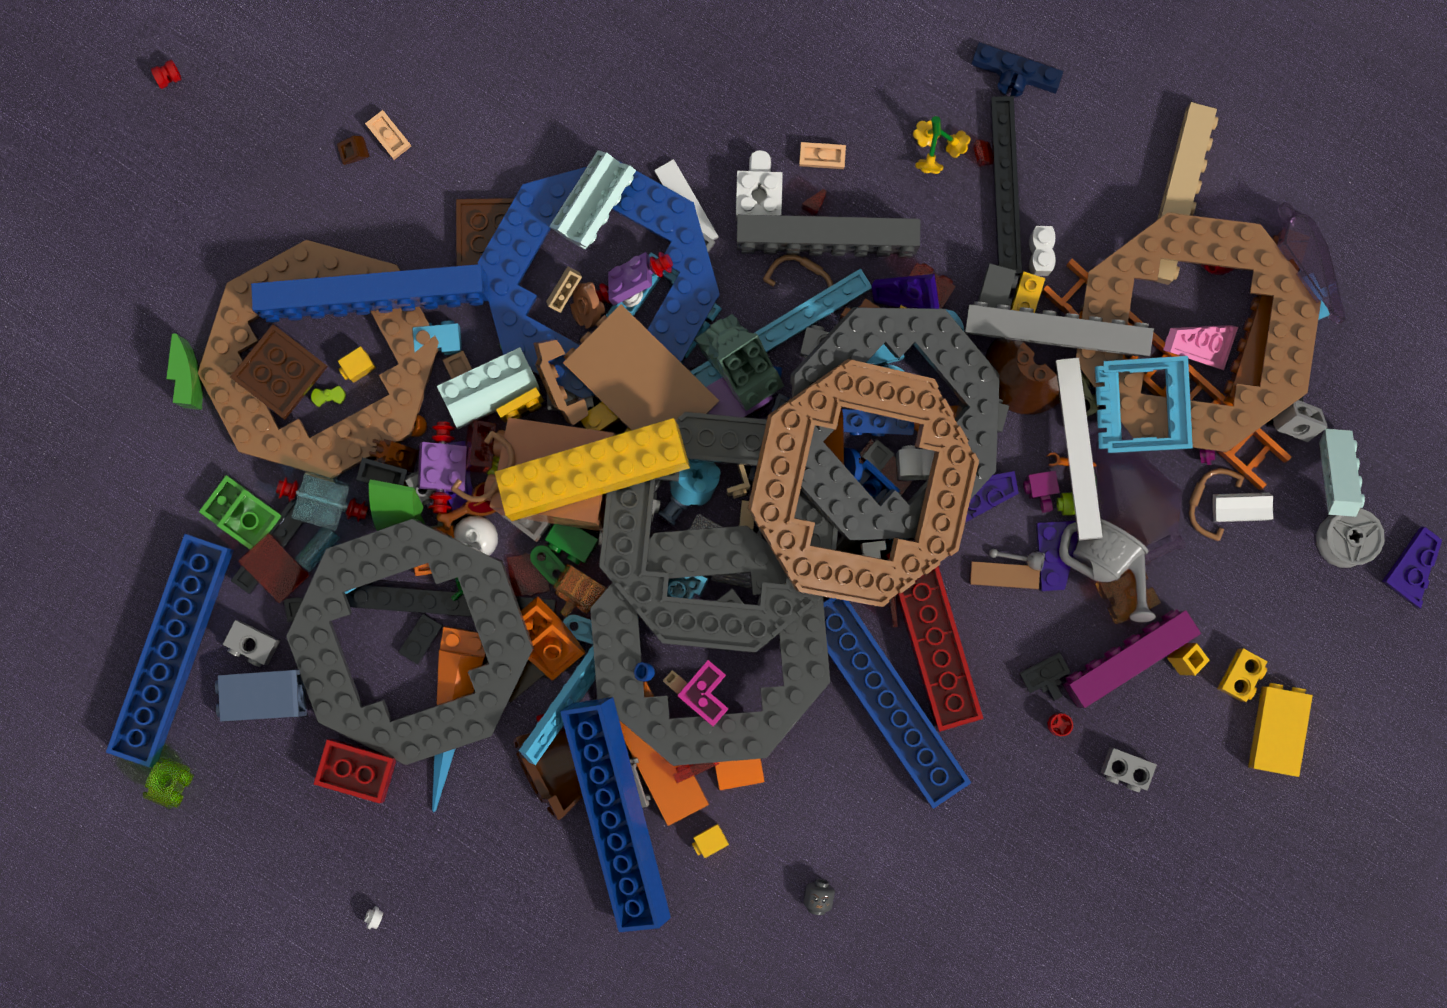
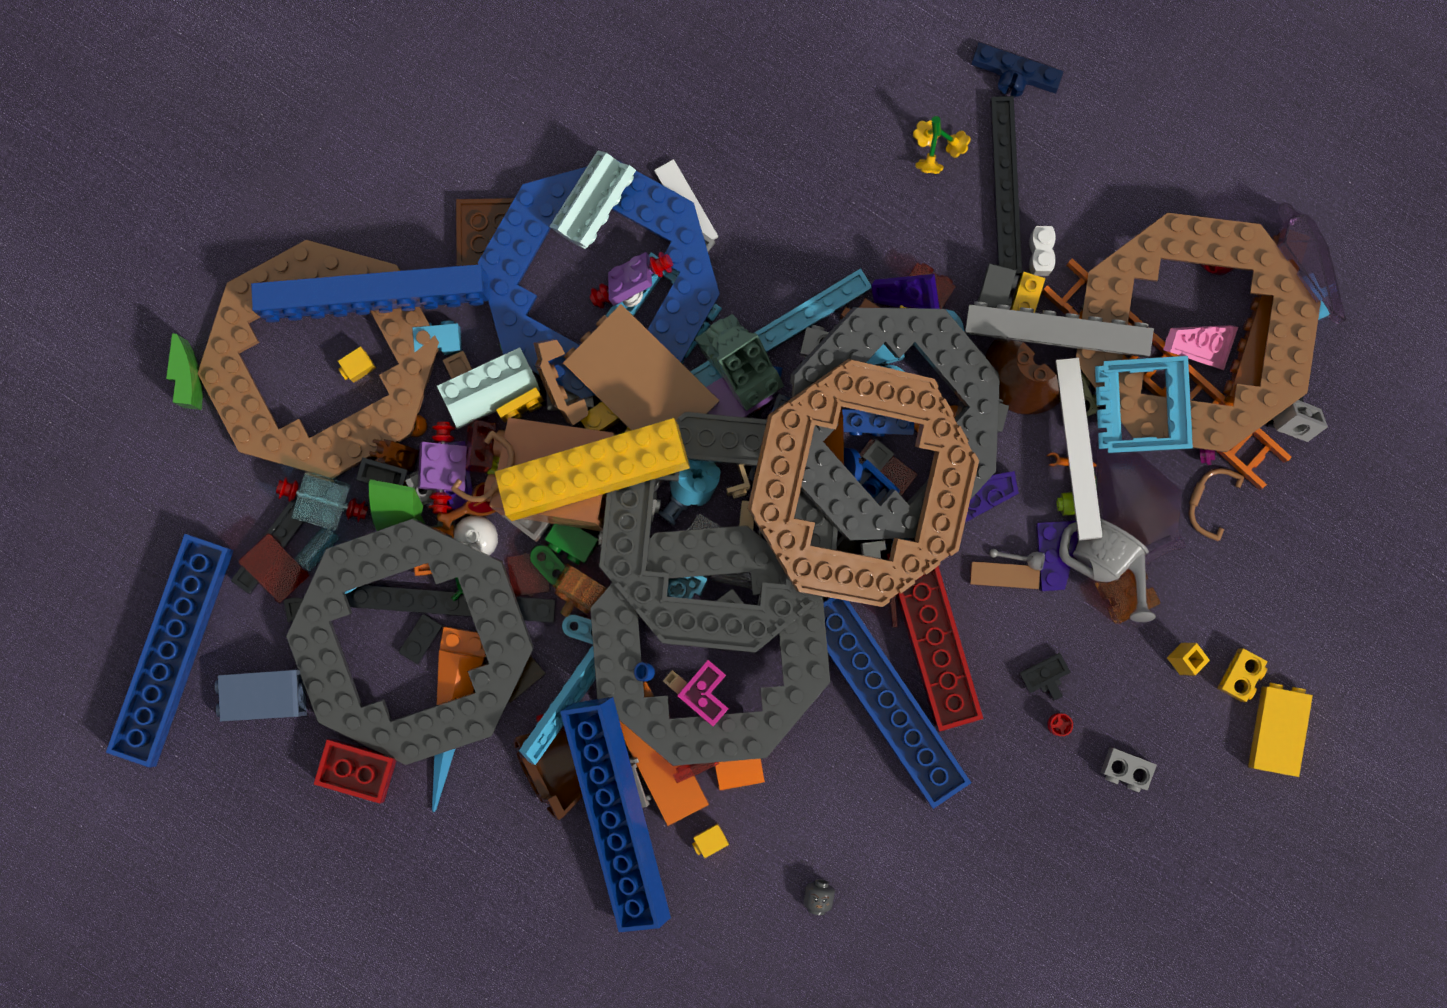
clear neon green brick [143,756,194,809] -> none
red wheel [151,59,182,89] -> none
bright green slope [199,475,282,553] -> none
light grey brick [223,620,281,667] -> none
reddish brown plate [230,324,328,420] -> none
lime piece [311,386,346,407] -> none
reddish brown slope [337,135,369,165] -> none
white plate [364,906,383,929] -> none
light nougat plate [365,110,412,160] -> none
orange slope [521,596,585,681] -> none
tan piece [546,266,582,313] -> none
nougat plate [570,282,605,329] -> none
white brick [736,150,783,221] -> none
dark grey brick [737,214,920,258] -> none
medium nougat piece [763,255,834,288] -> none
light nougat plate [799,142,846,169] -> none
clear red slope [801,189,827,215] -> none
white brick [896,445,935,481] -> none
clear red slope [973,140,993,167] -> none
magenta brick [1023,470,1060,513] -> none
magenta brick [1062,609,1201,708] -> none
tan brick [1155,102,1218,285] -> none
white piece [1213,492,1273,522] -> none
light grey piece [1316,508,1384,568] -> none
light aqua brick [1319,429,1365,517] -> none
dark purple wing [1382,526,1442,609] -> none

